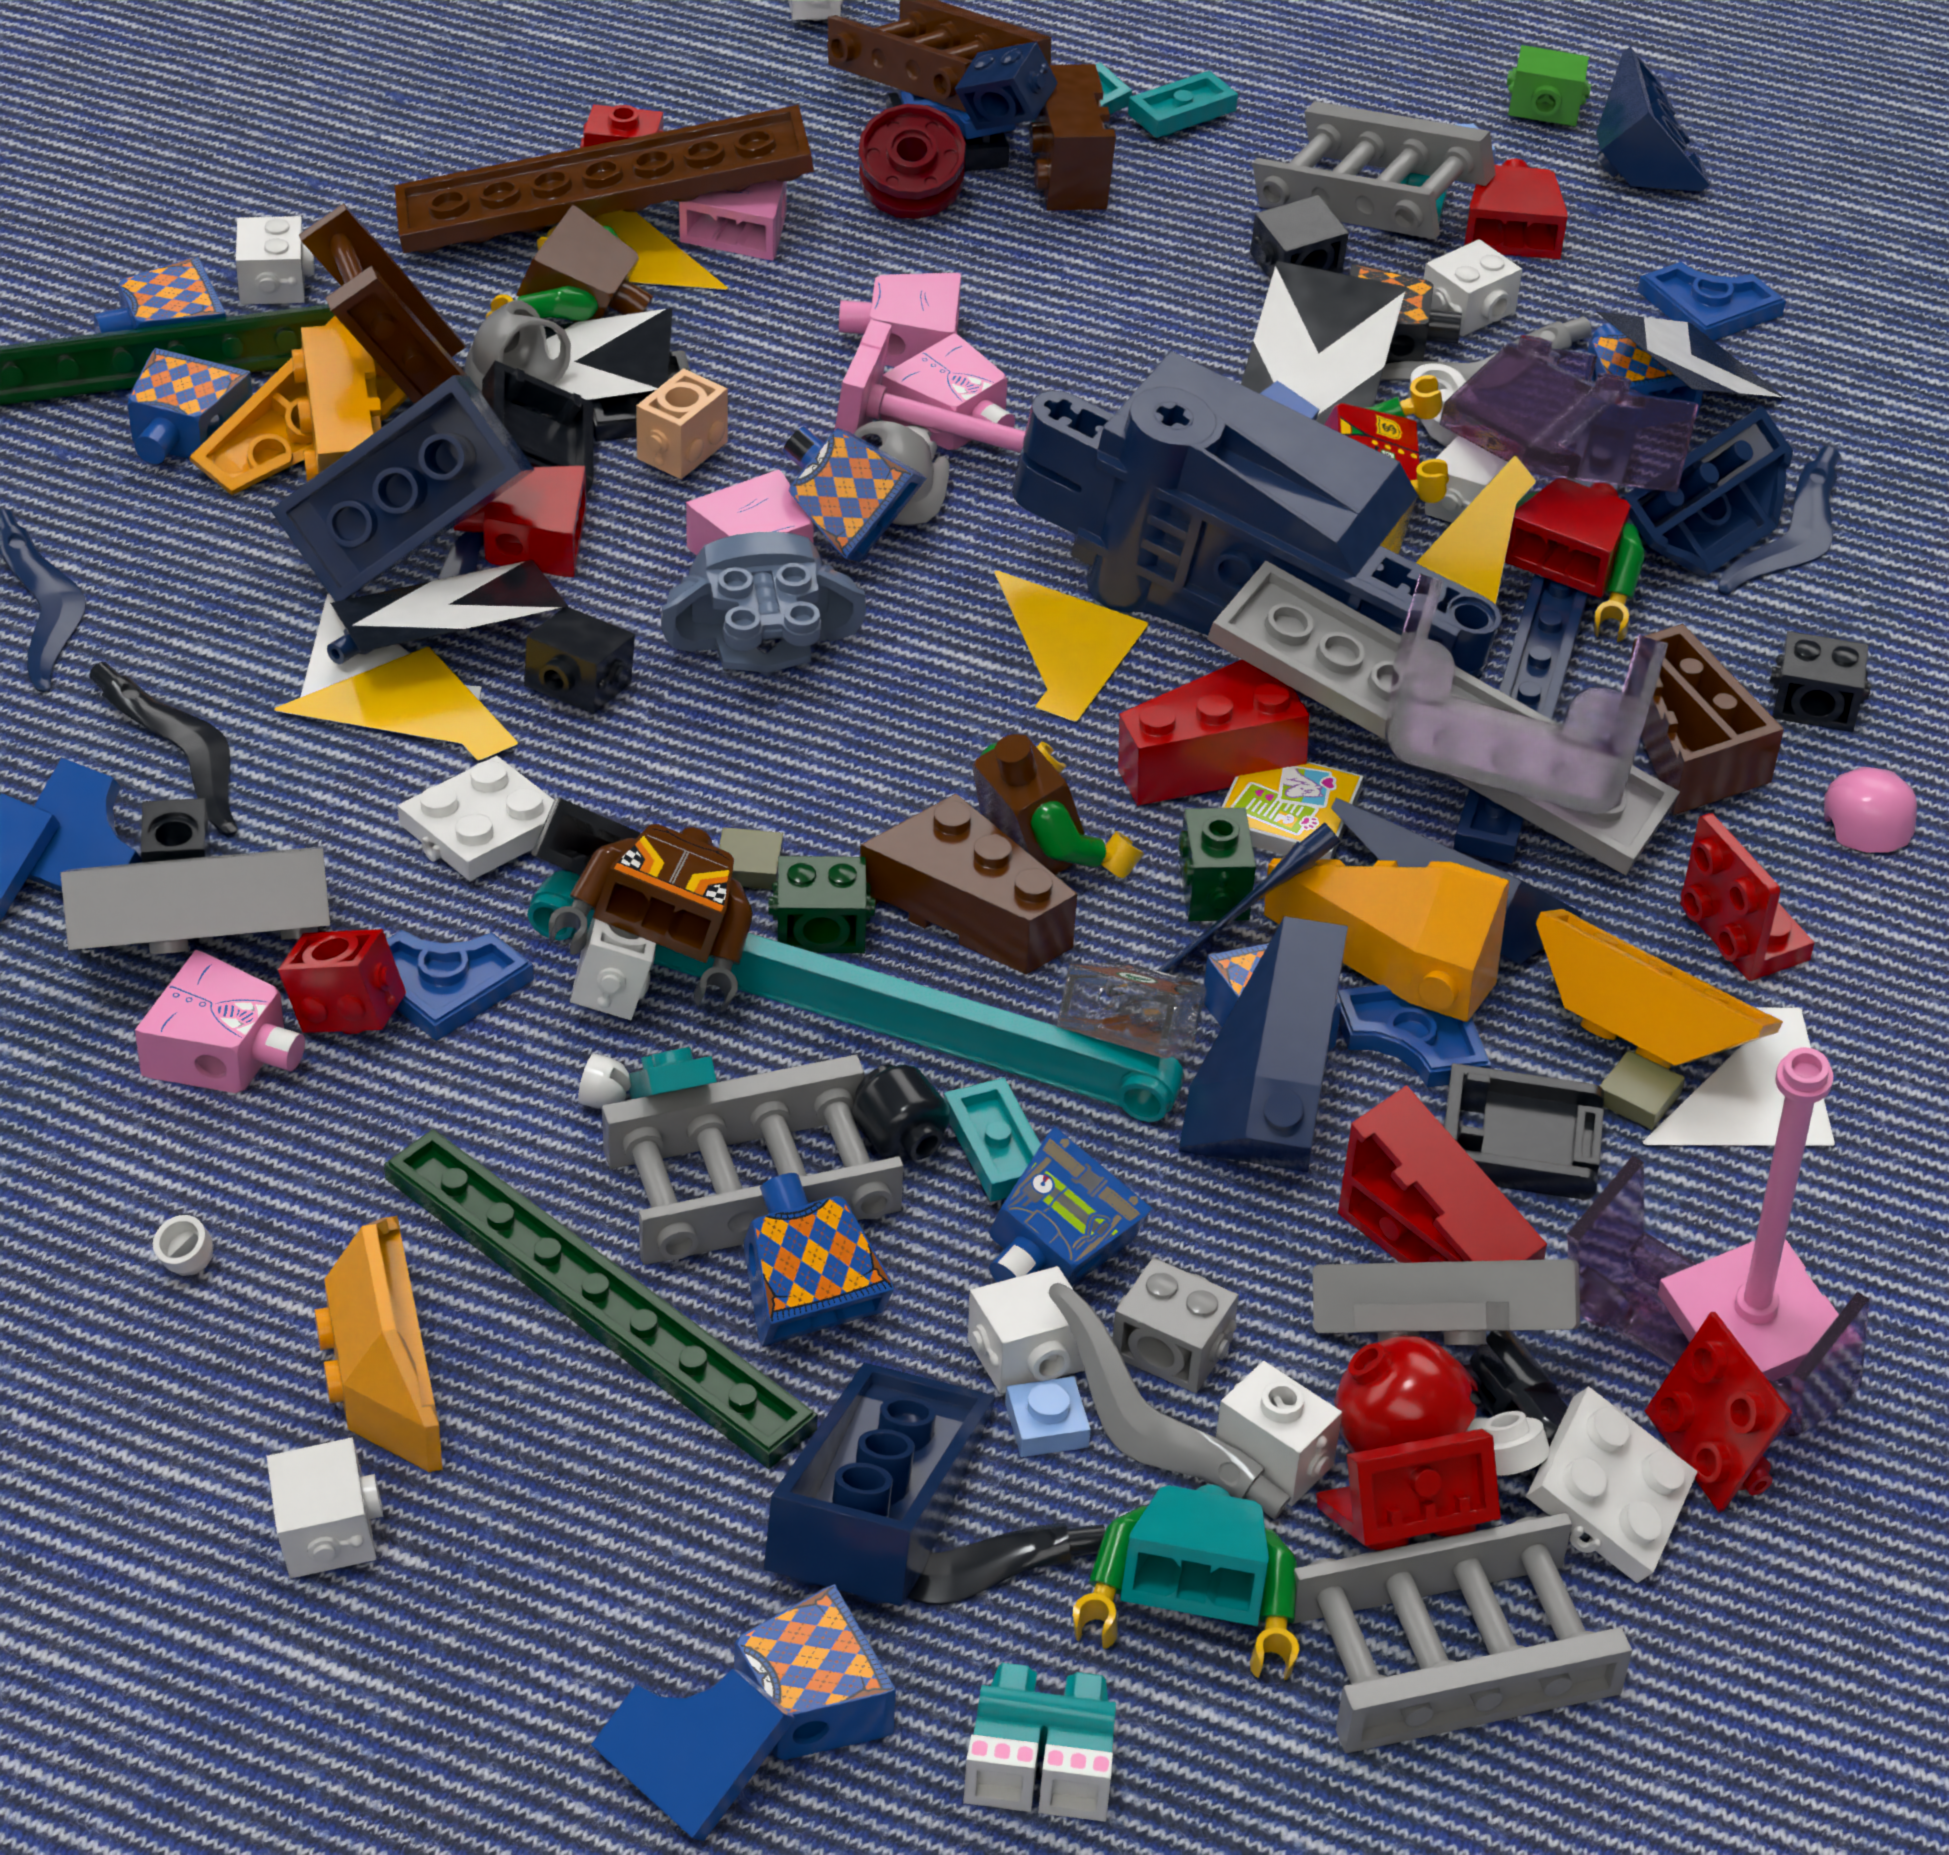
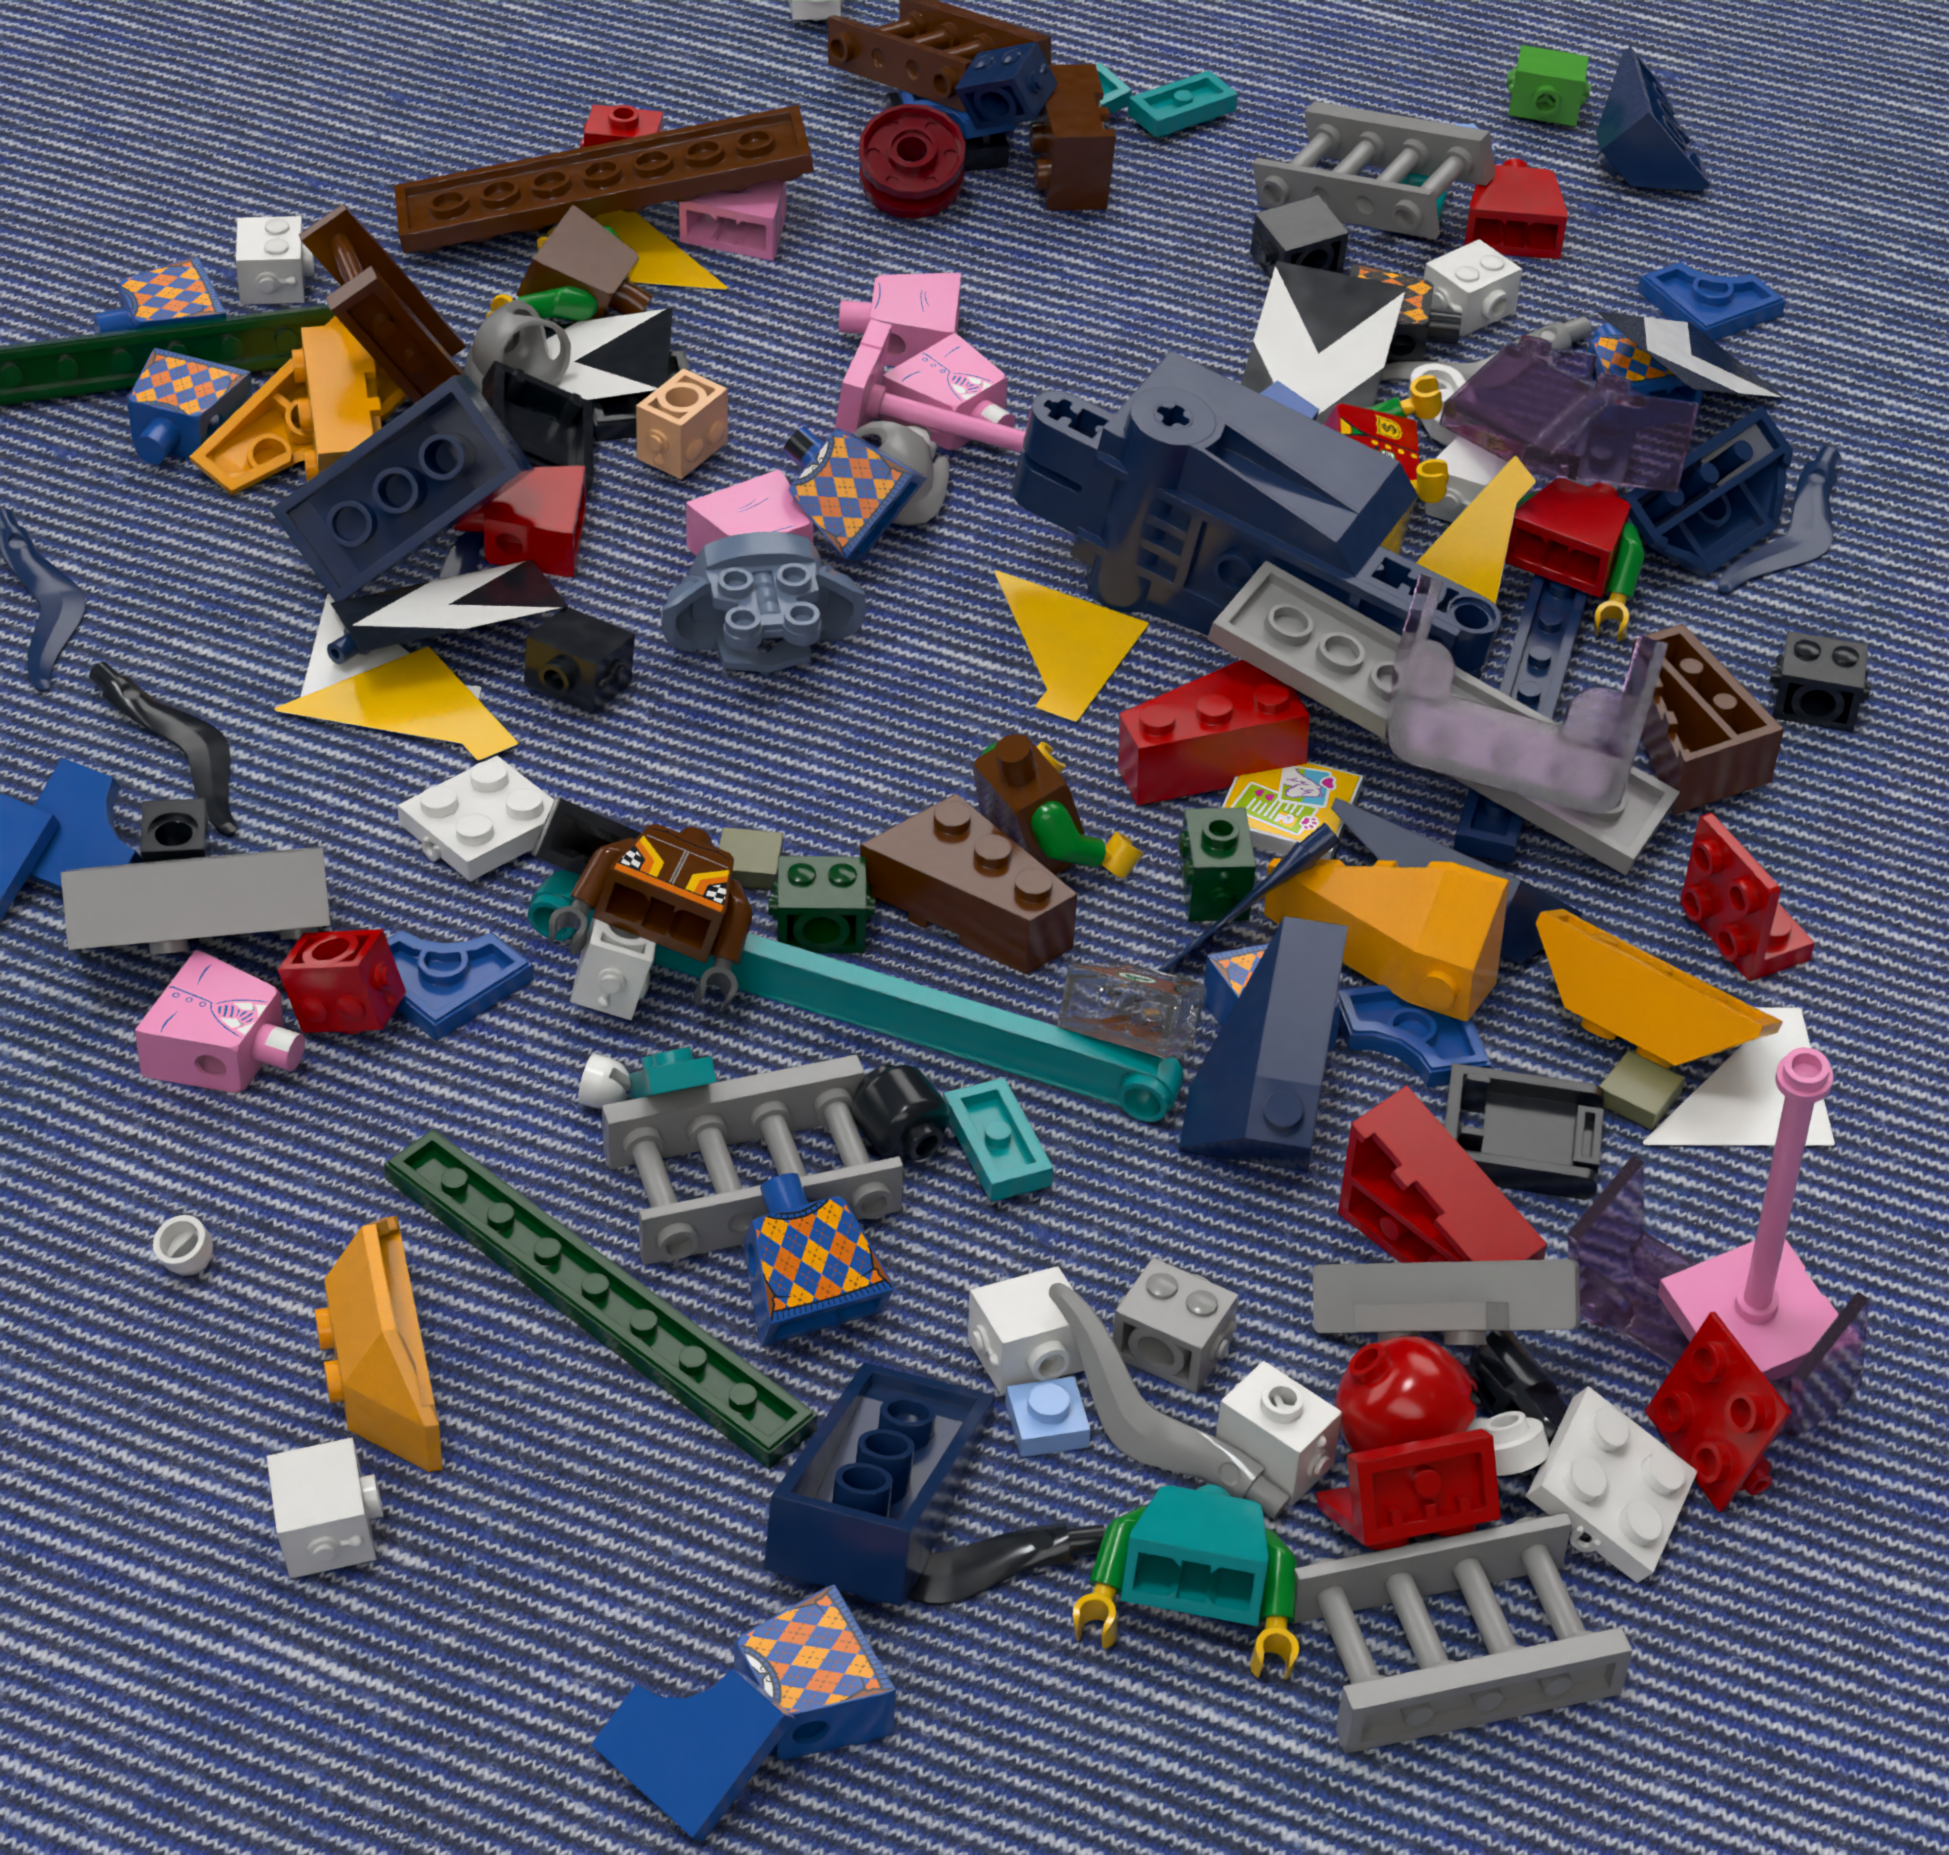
hips [963,1663,1116,1822] -> none
blue torso [989,1127,1153,1286] -> none
bright pink hair [1824,767,1917,853] -> none

